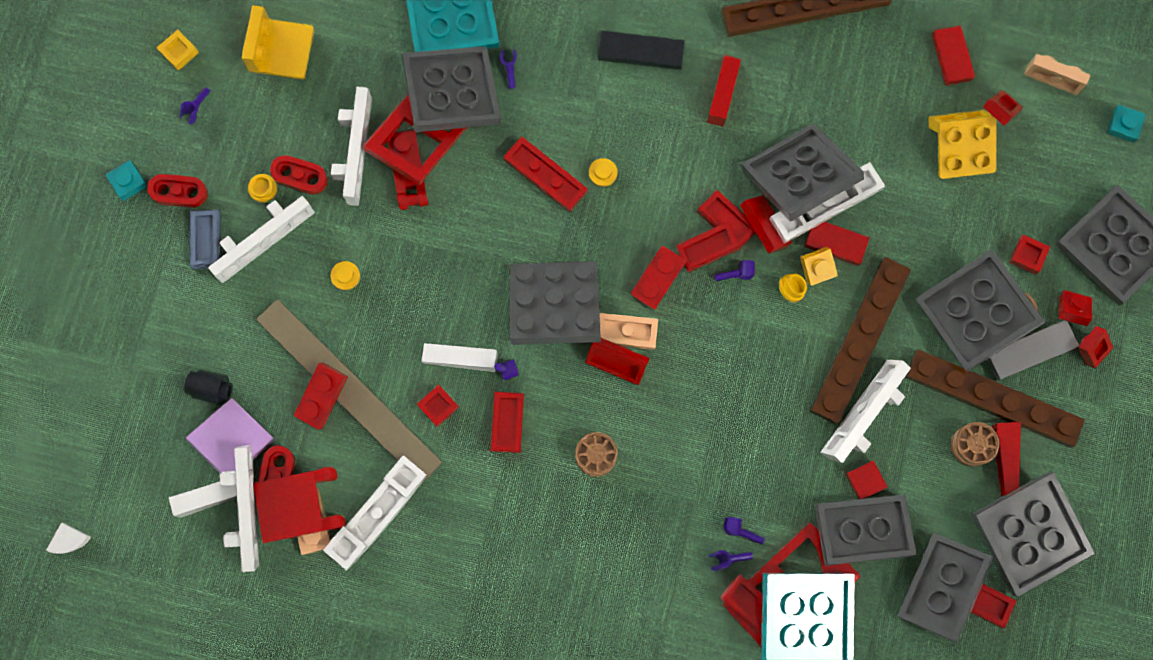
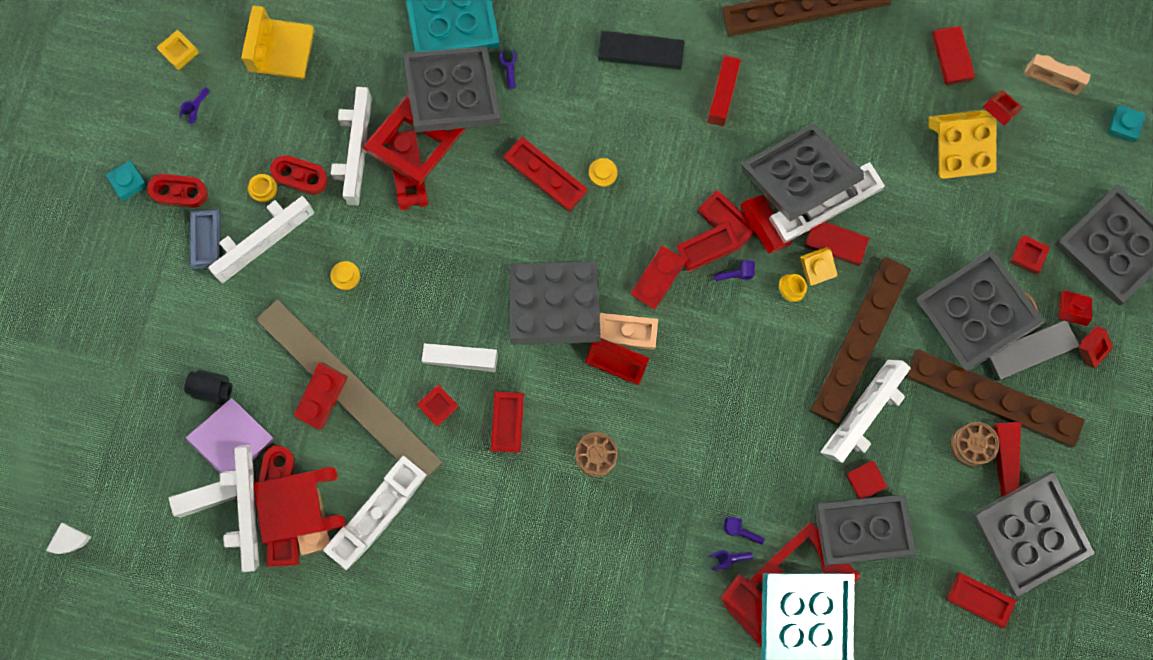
dark purple hand [494,359,519,380] -> none
dark grey plate [897,532,993,644] -> none
none -> red tile [267,537,300,567]

